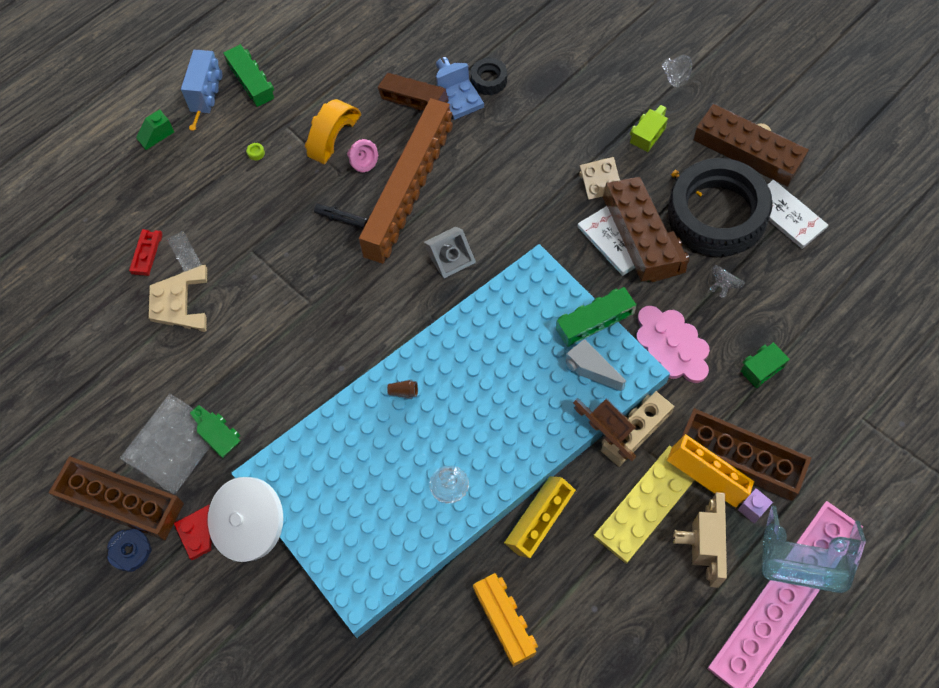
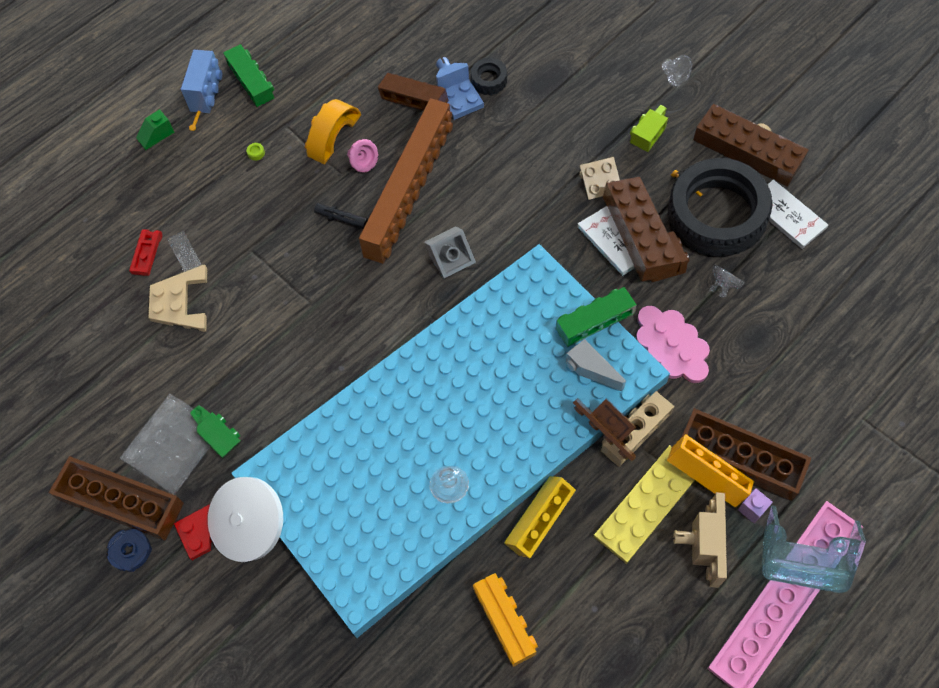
reddish brown cone [387,379,418,399] -> none
green brick [740,342,790,388] -> none

